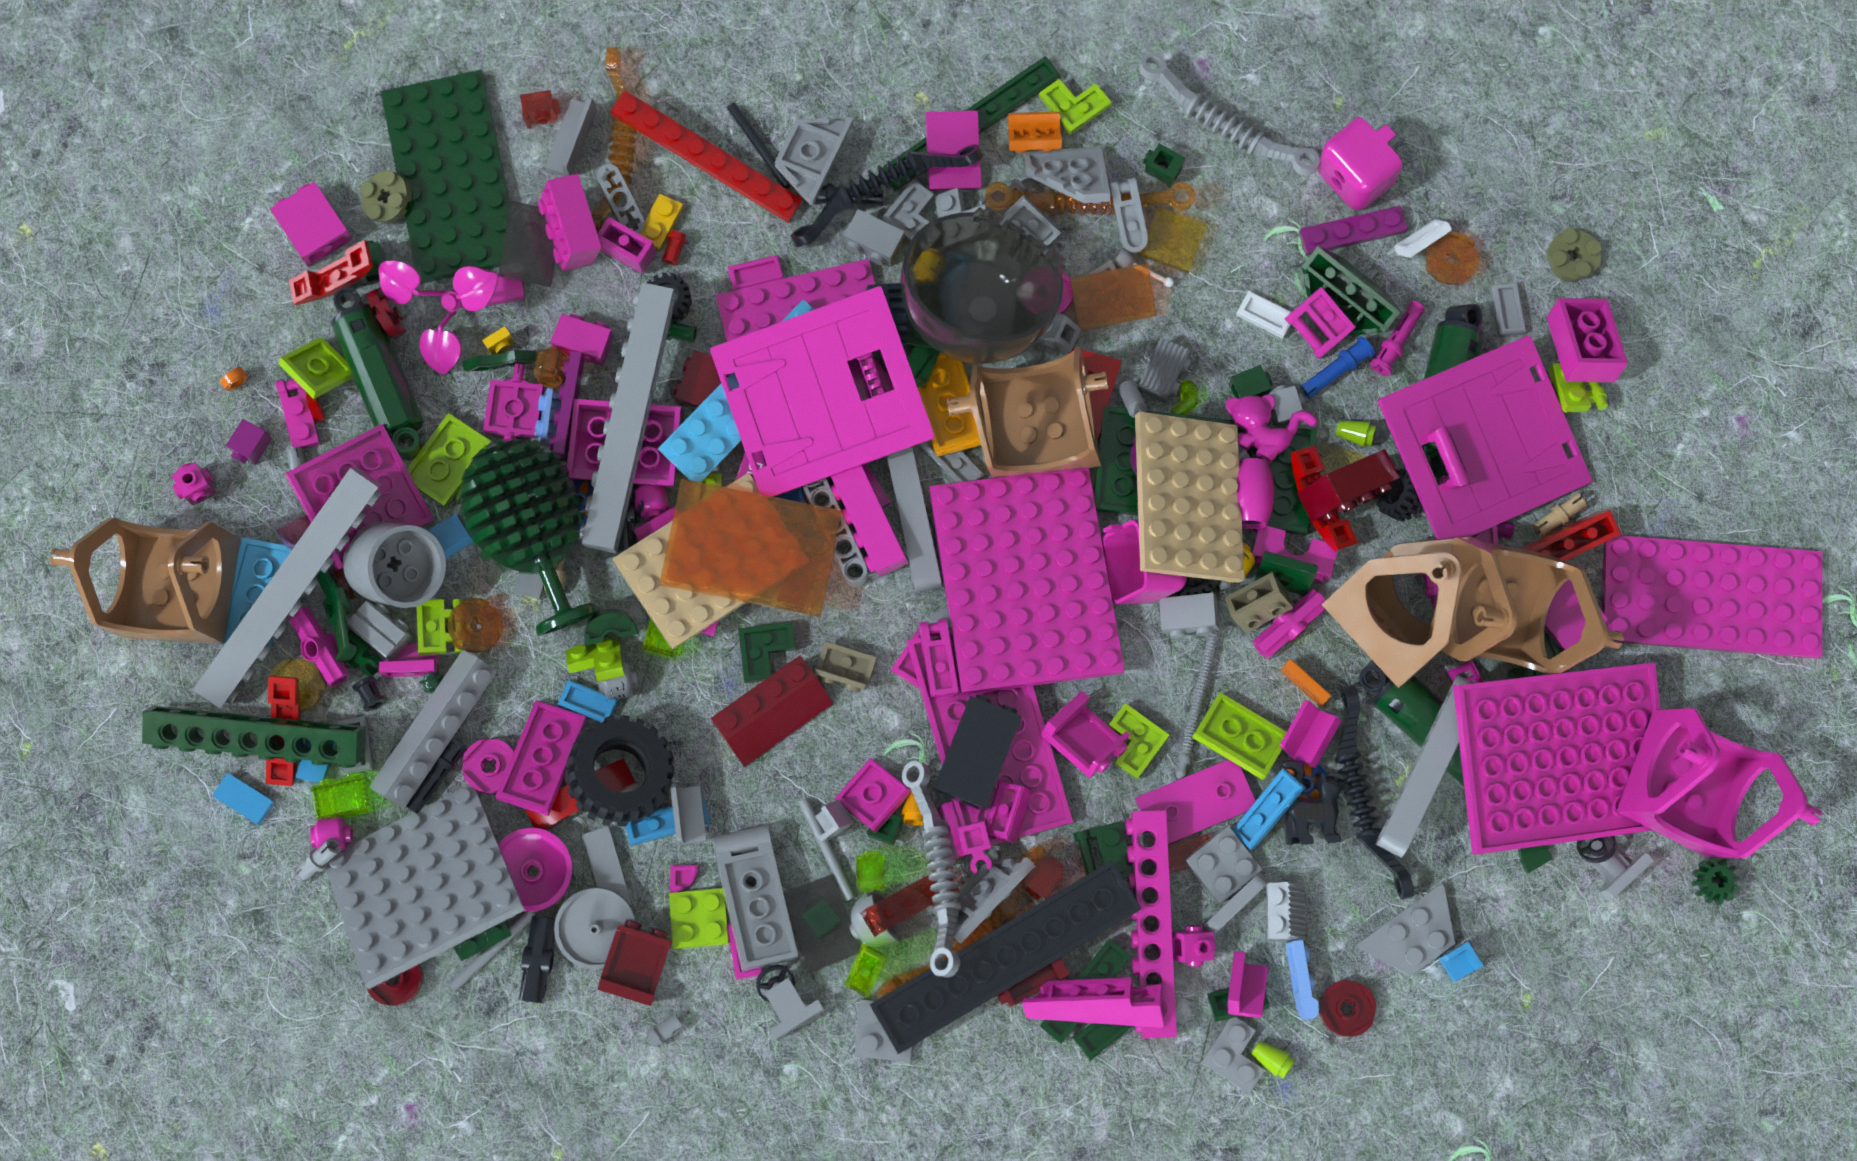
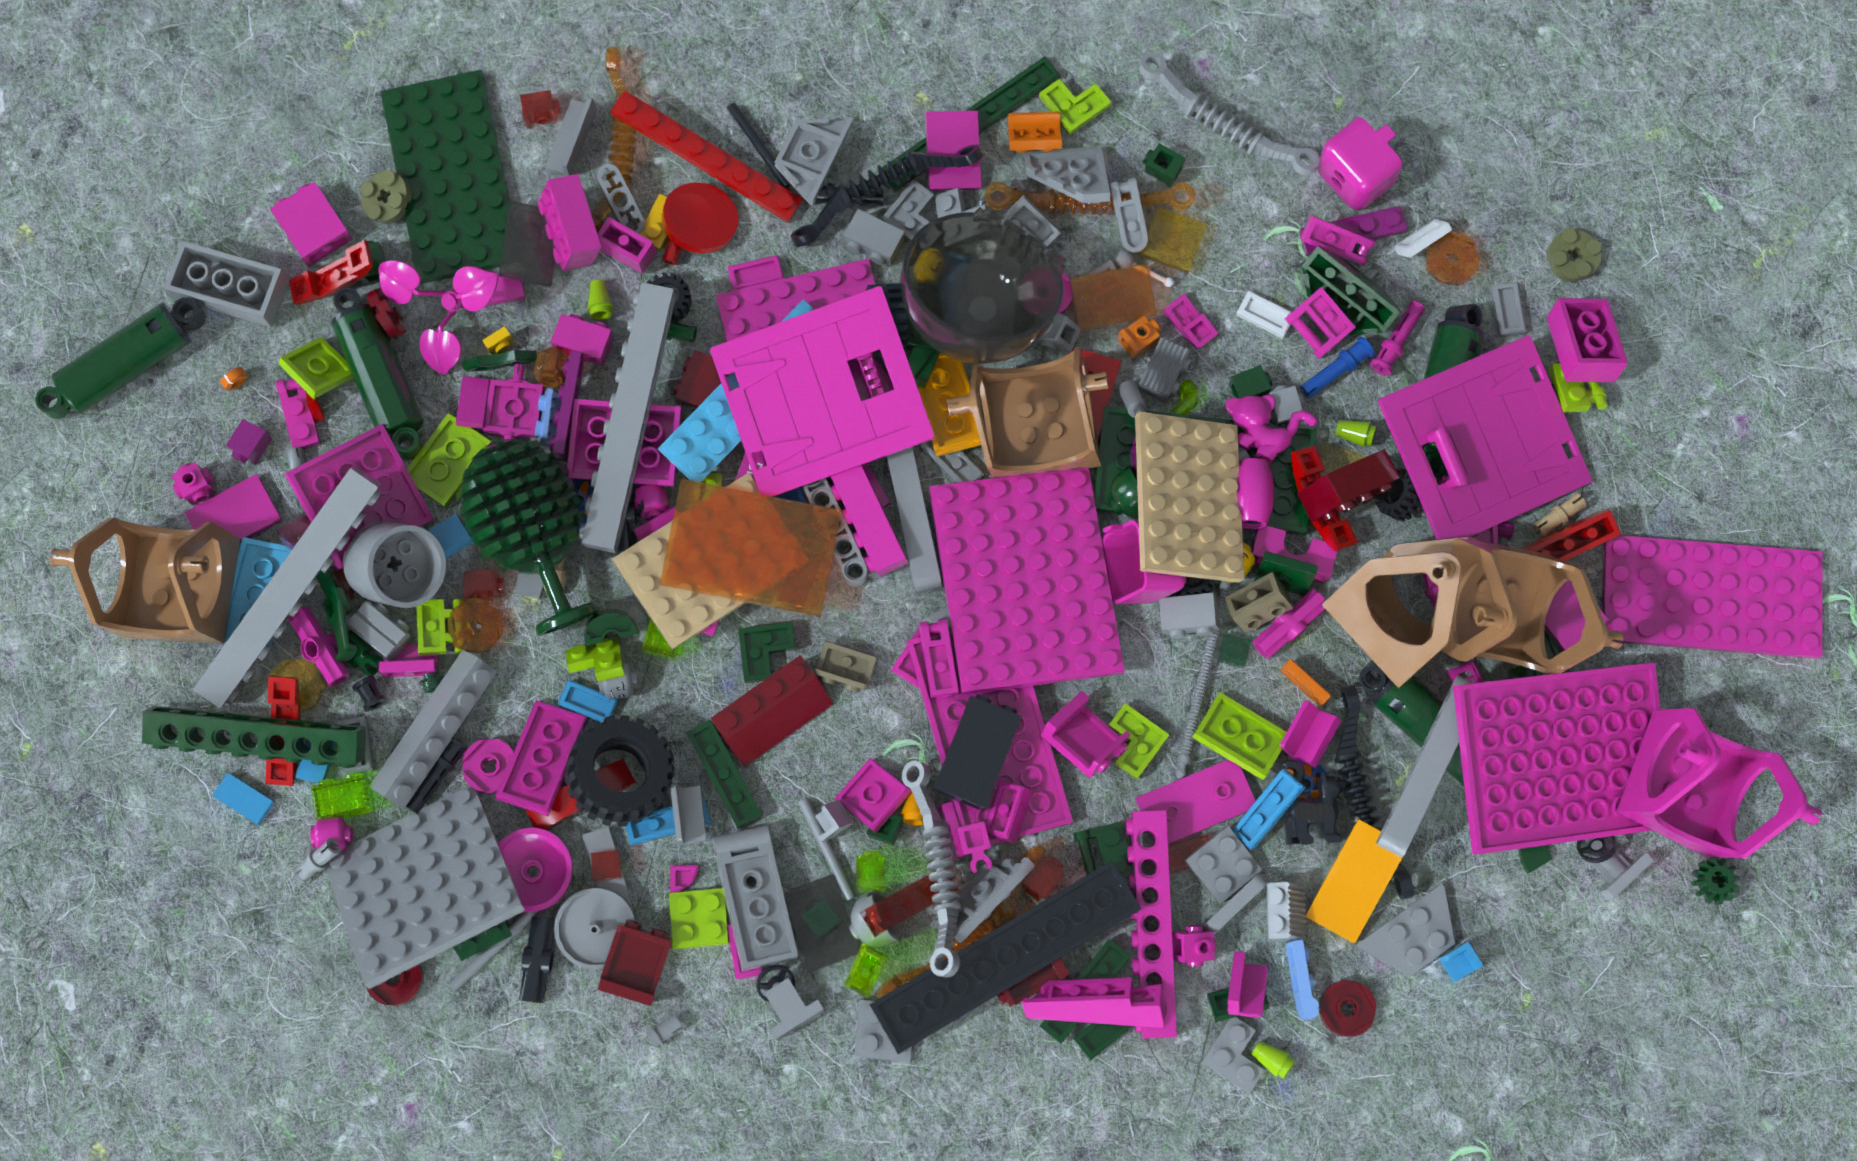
none -> dark green piece [35,297,206,419]
none -> light grey brick [163,241,289,327]
none -> dark pink tile [184,474,283,544]
none -> dark pink tile [456,376,489,429]
none -> clear red brick [463,570,505,604]
none -> lime cone [587,279,614,321]
none -> clear red tile [591,850,622,882]
none -> red piece [662,182,738,254]
none -> dark green plate [686,720,762,829]
none -> dark green cylinder [1110,465,1139,520]
none -> orange brick [1117,316,1161,360]
none -> dark pink slope [1161,294,1219,350]
none -> clear green plate [1217,634,1251,668]
none -> dark pink plate [1300,215,1376,265]
none -> light orange tile [1306,818,1403,944]

